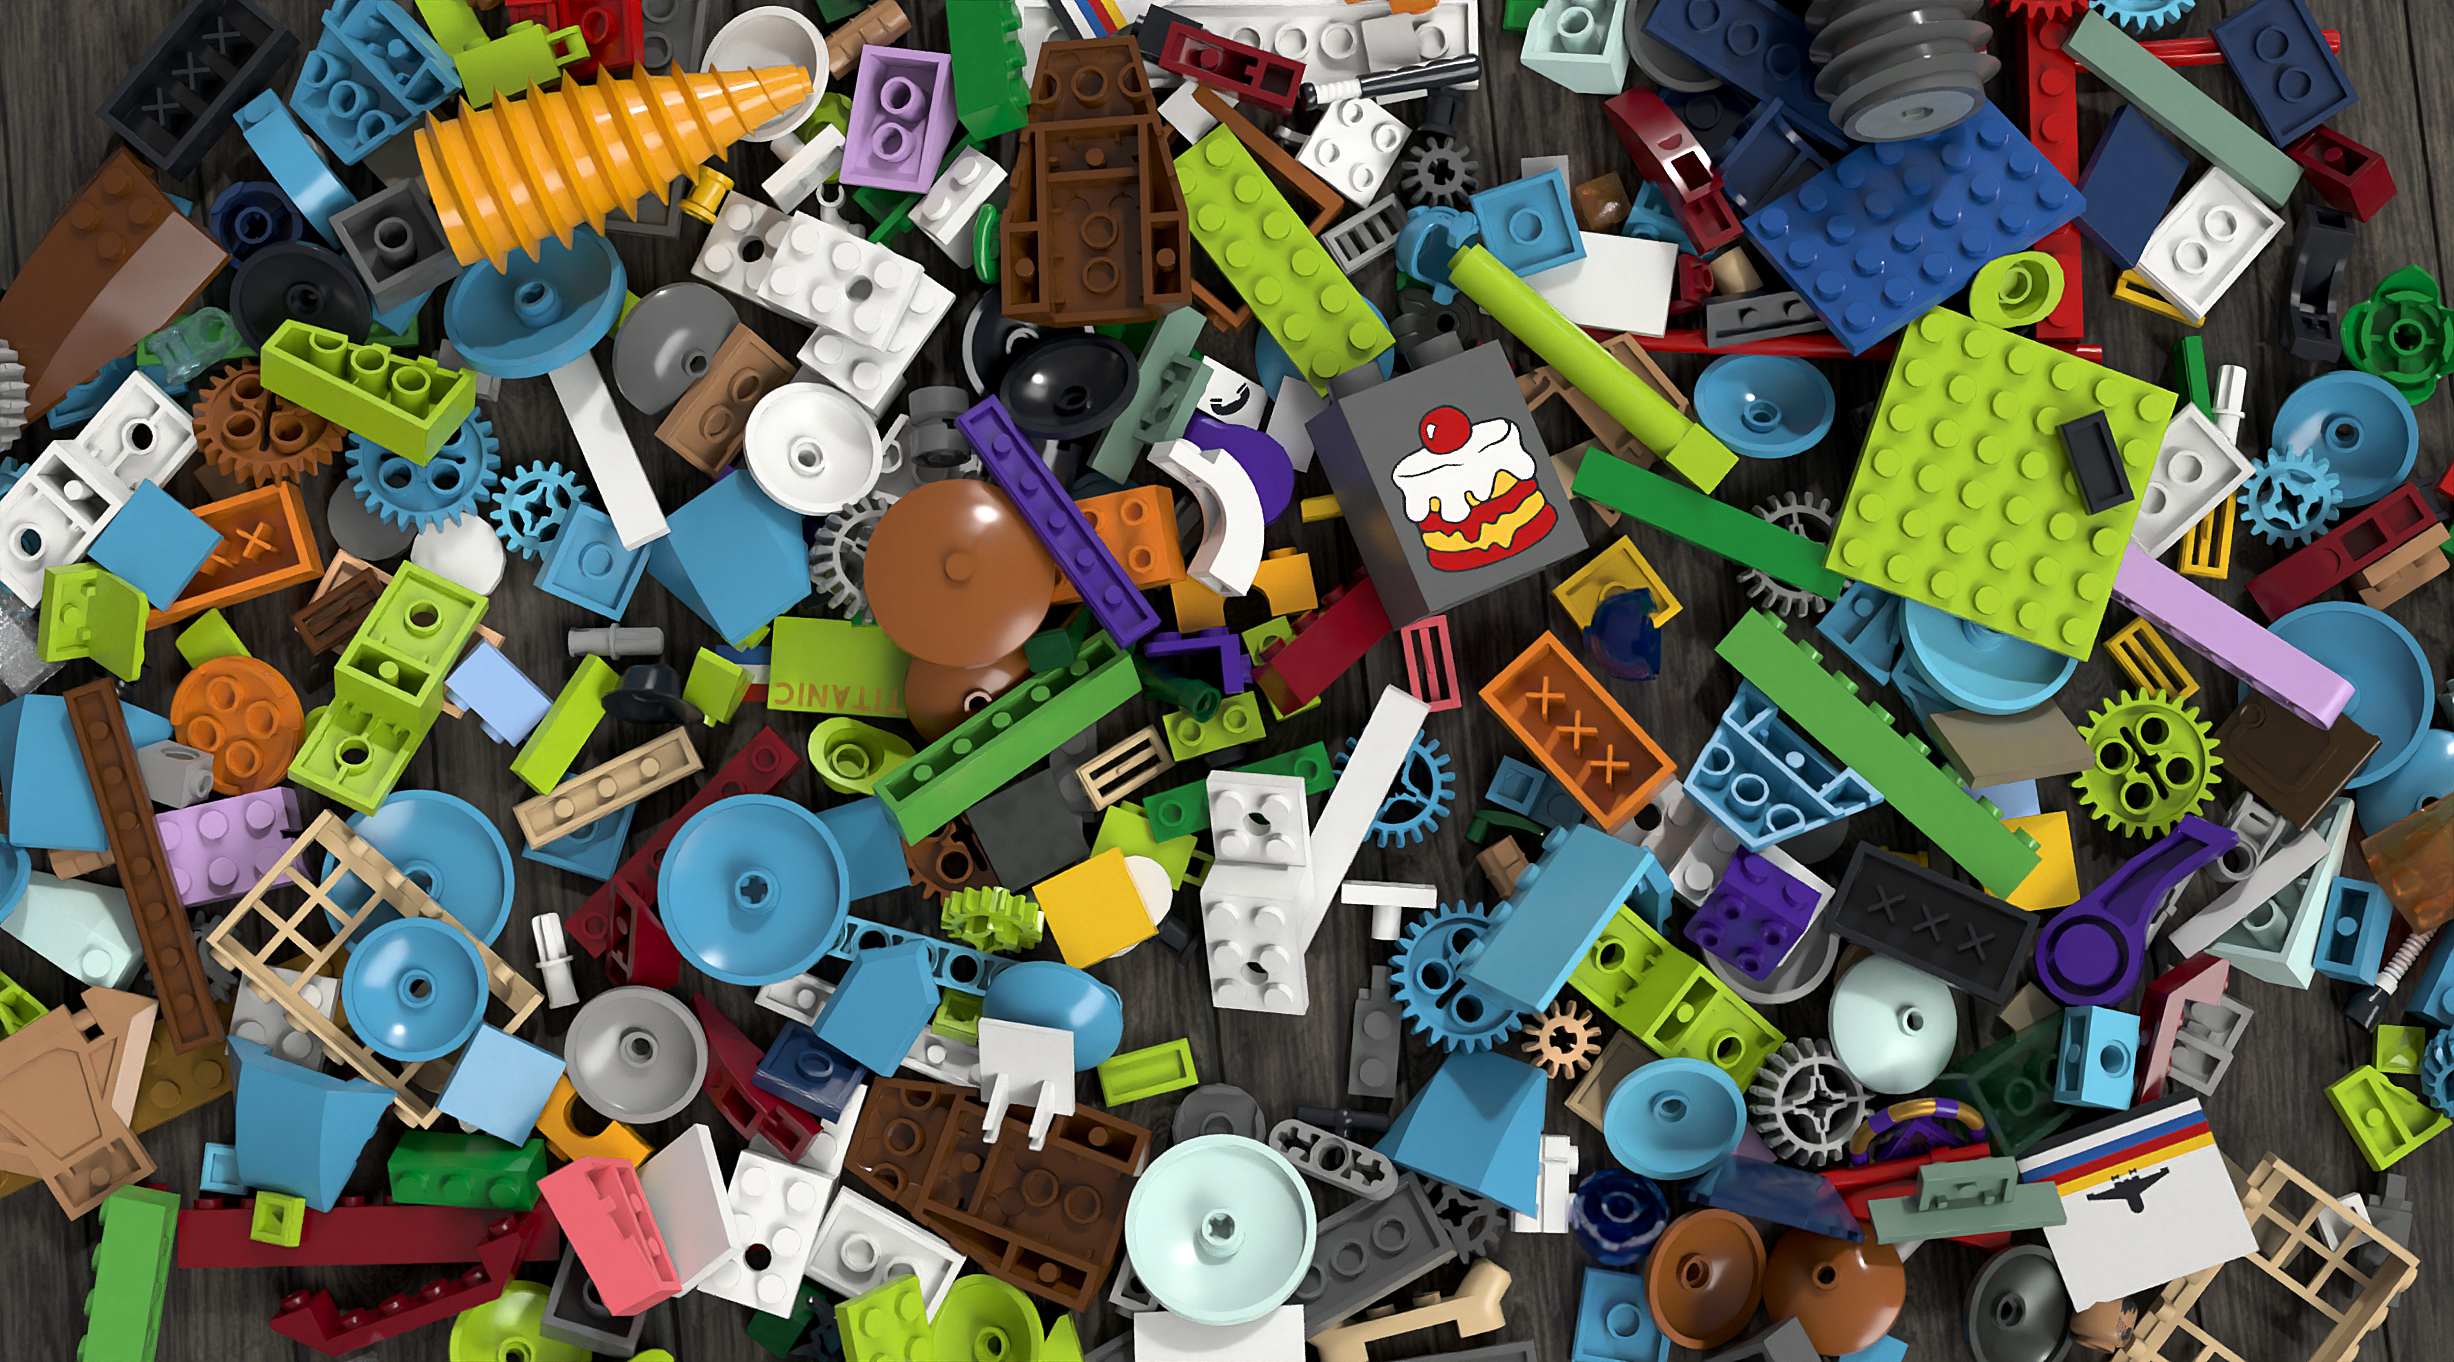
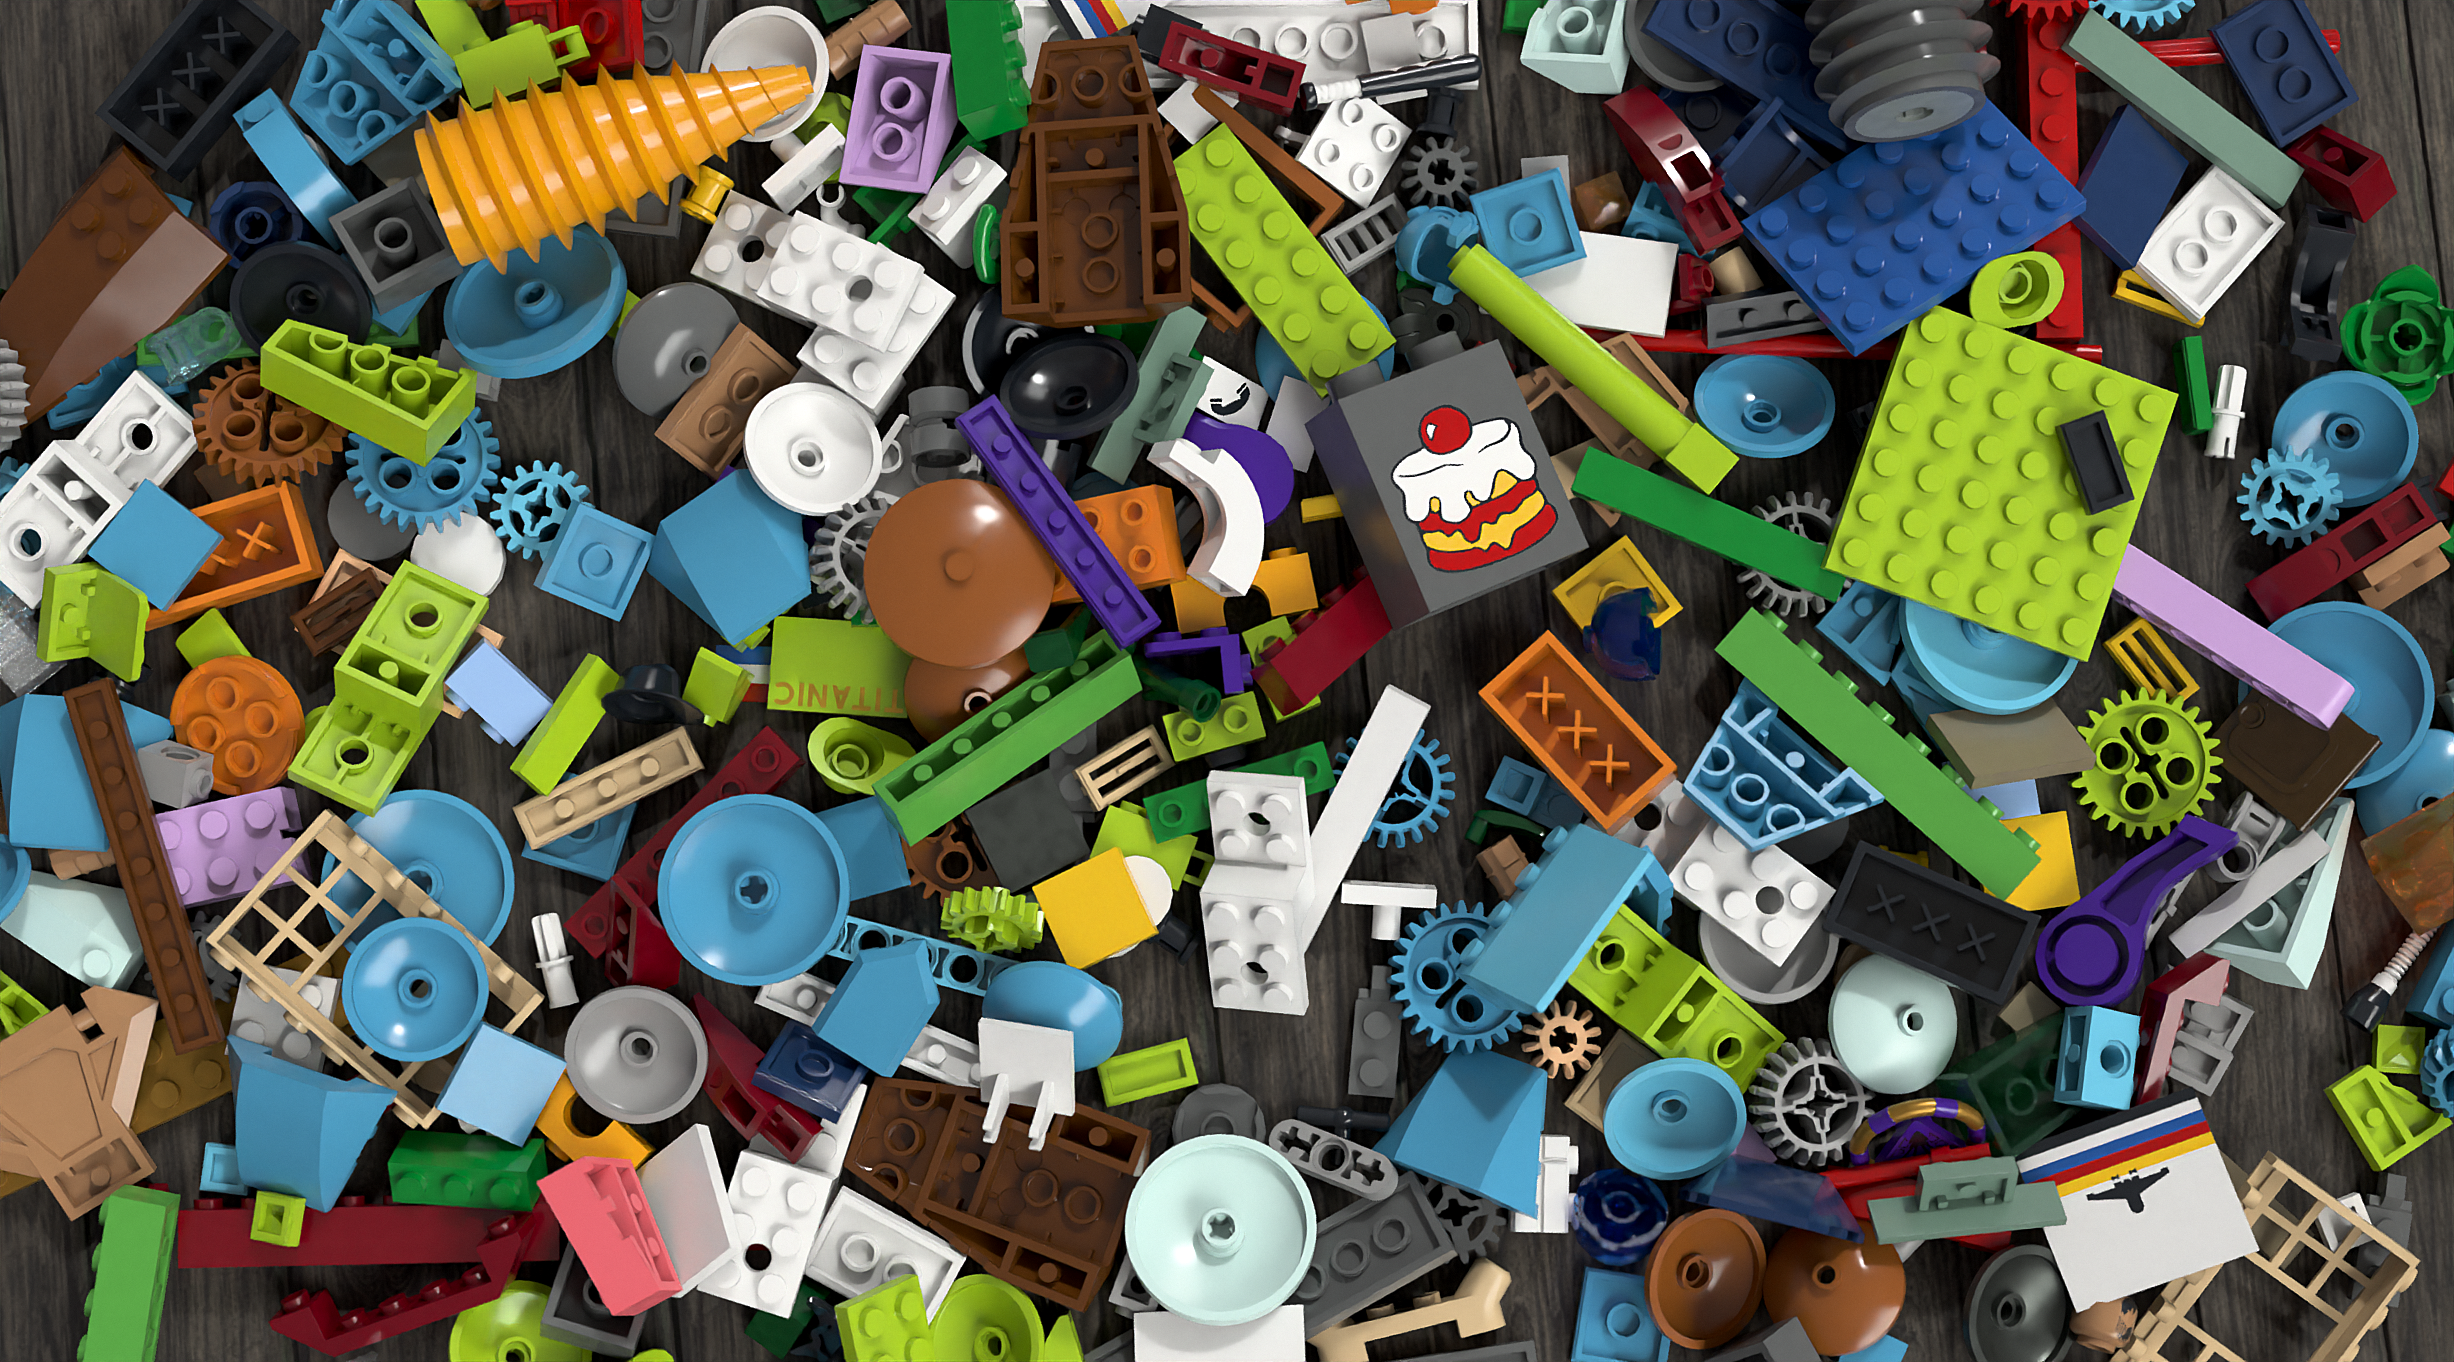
white tile [548,349,671,552] -> none
light grey axle [568,623,664,660] -> none
lime tile [931,986,984,1046] -> none
coral tile [1400,615,1462,713] -> none
dark purple bracket [1684,843,1822,981] -> none
white tile [2128,401,2256,560] -> none
yellow tile [2176,488,2238,581] -> none
dark azure brick [2312,876,2396,987] -> none

